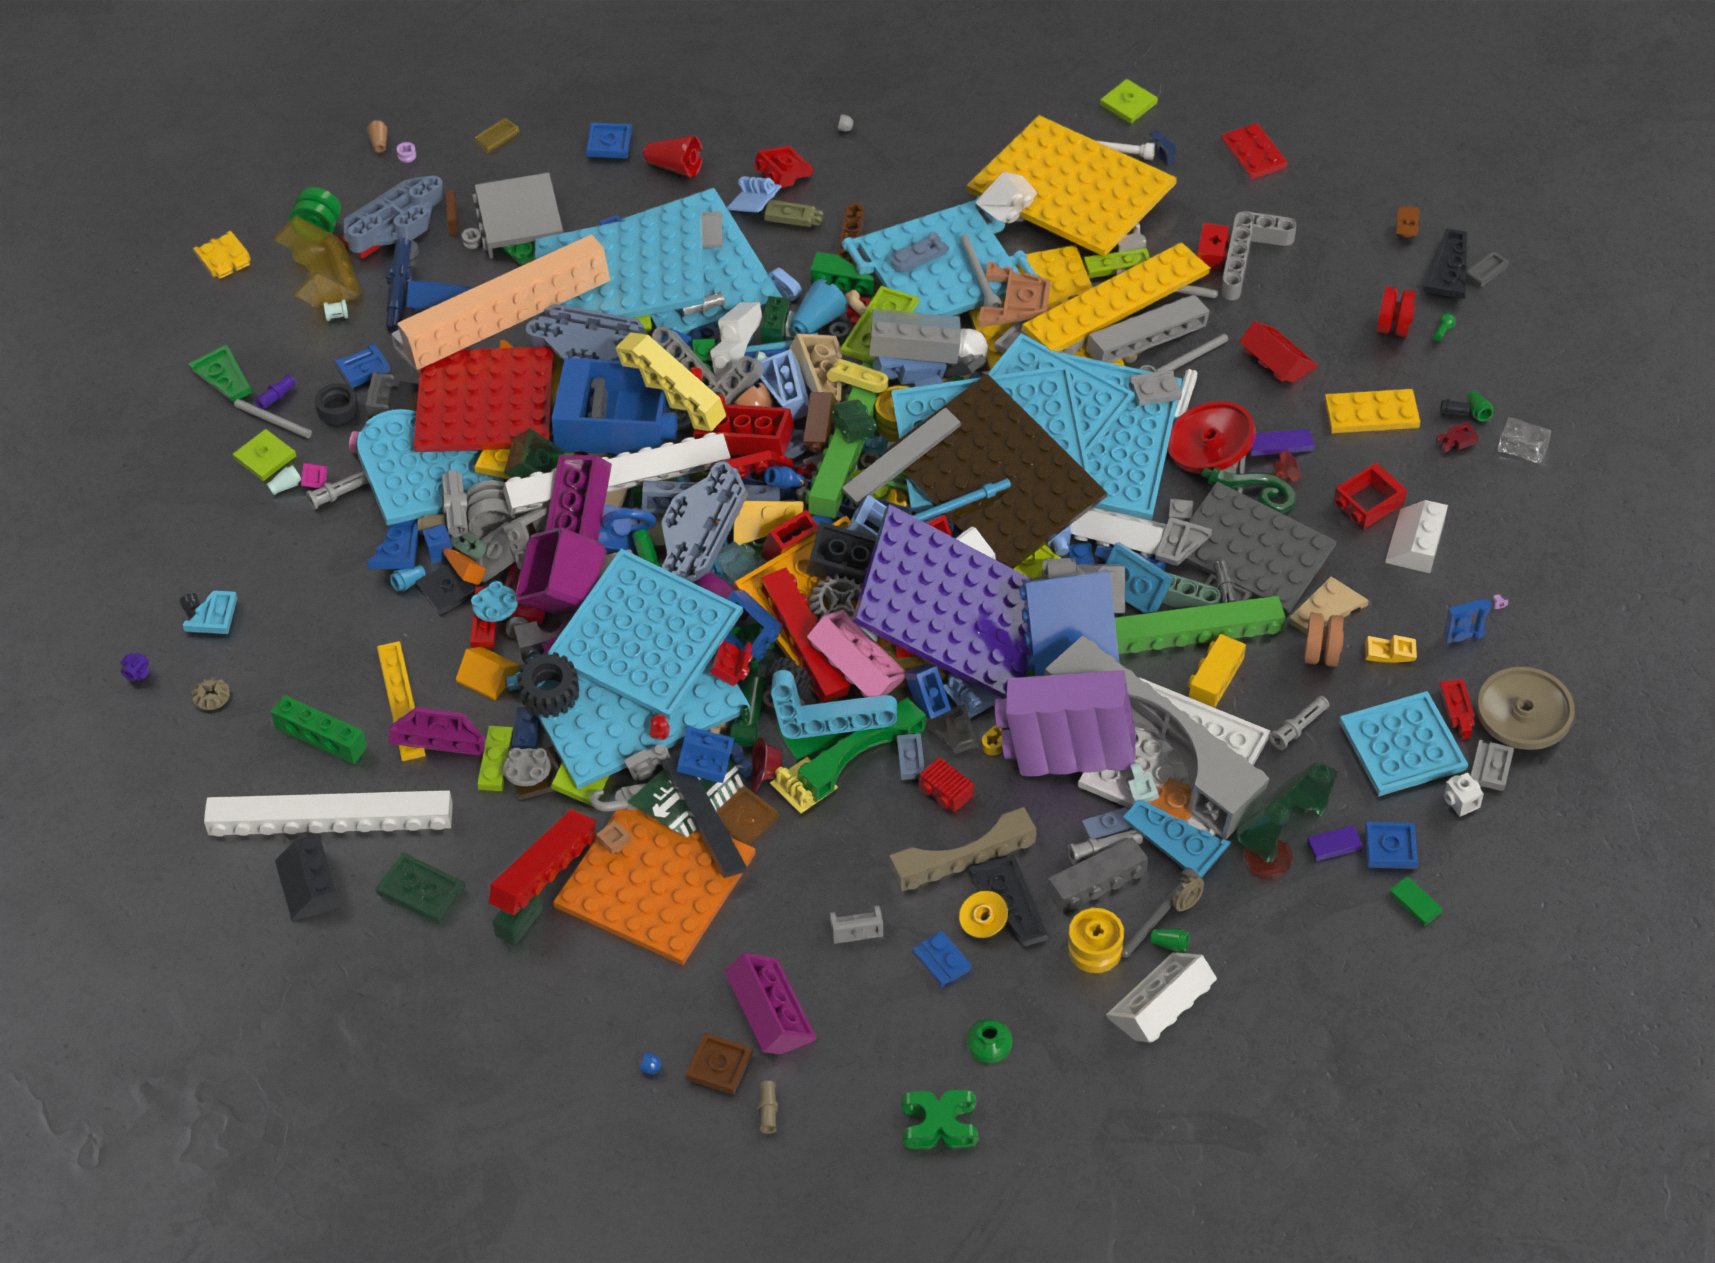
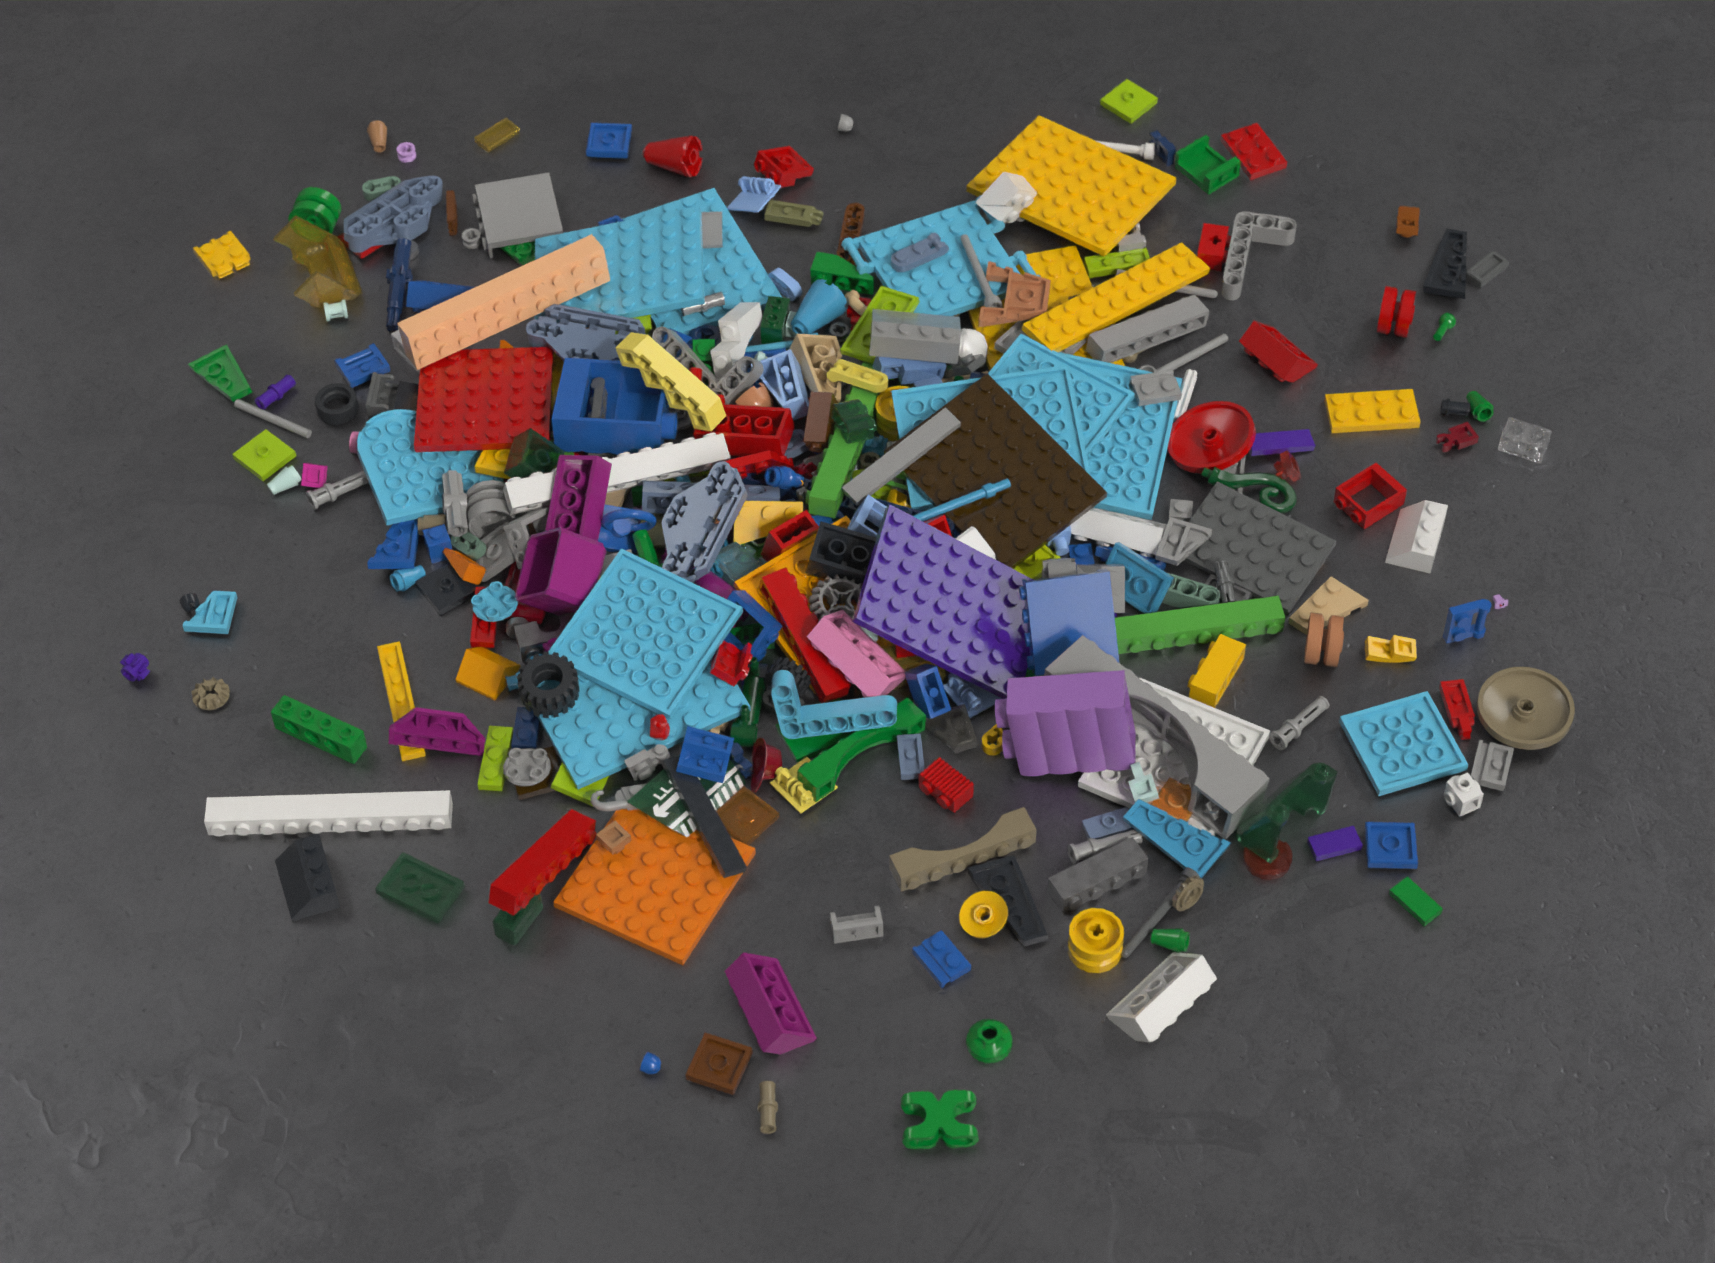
none -> sand green beam [362,176,401,201]
none -> green panel [1175,135,1241,195]

